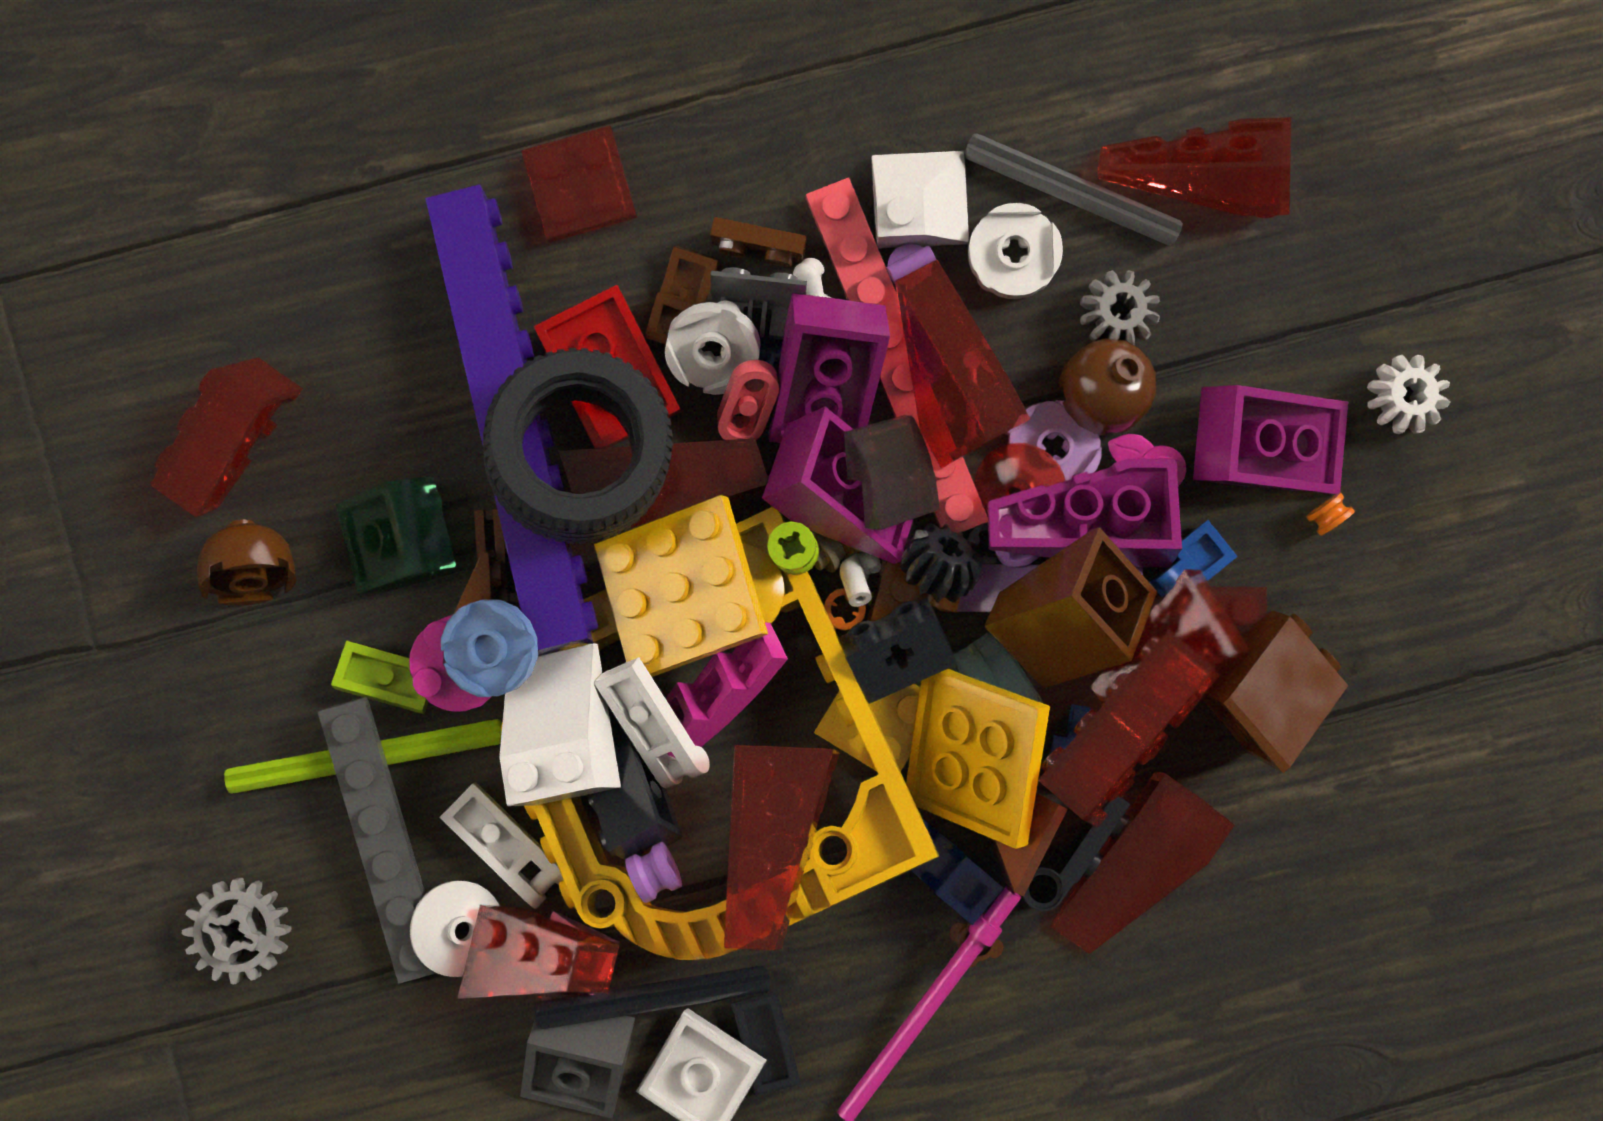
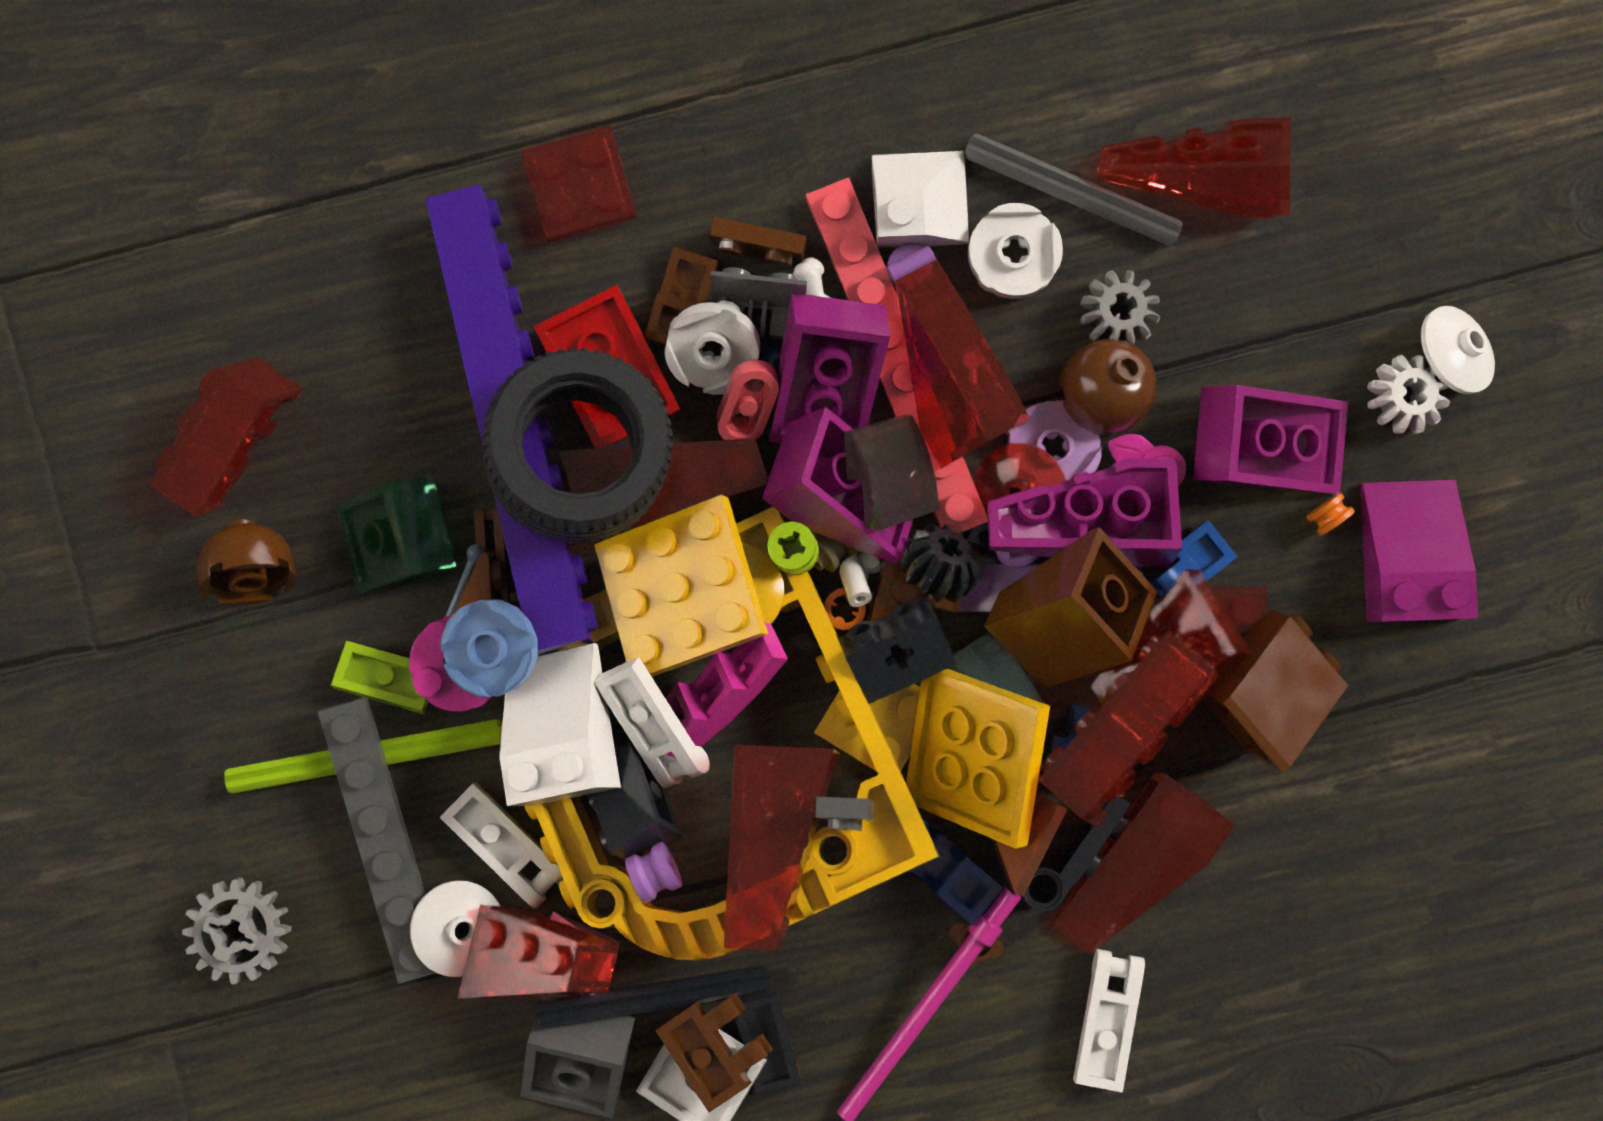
none -> sand blue hinge [445,544,485,617]
none -> reddish brown plate [655,993,773,1113]
none -> dark grey plate [816,797,875,831]
none -> white plate [1073,949,1145,1092]
none -> magenta slope [1360,480,1478,623]
none -> white dish [1421,306,1495,395]

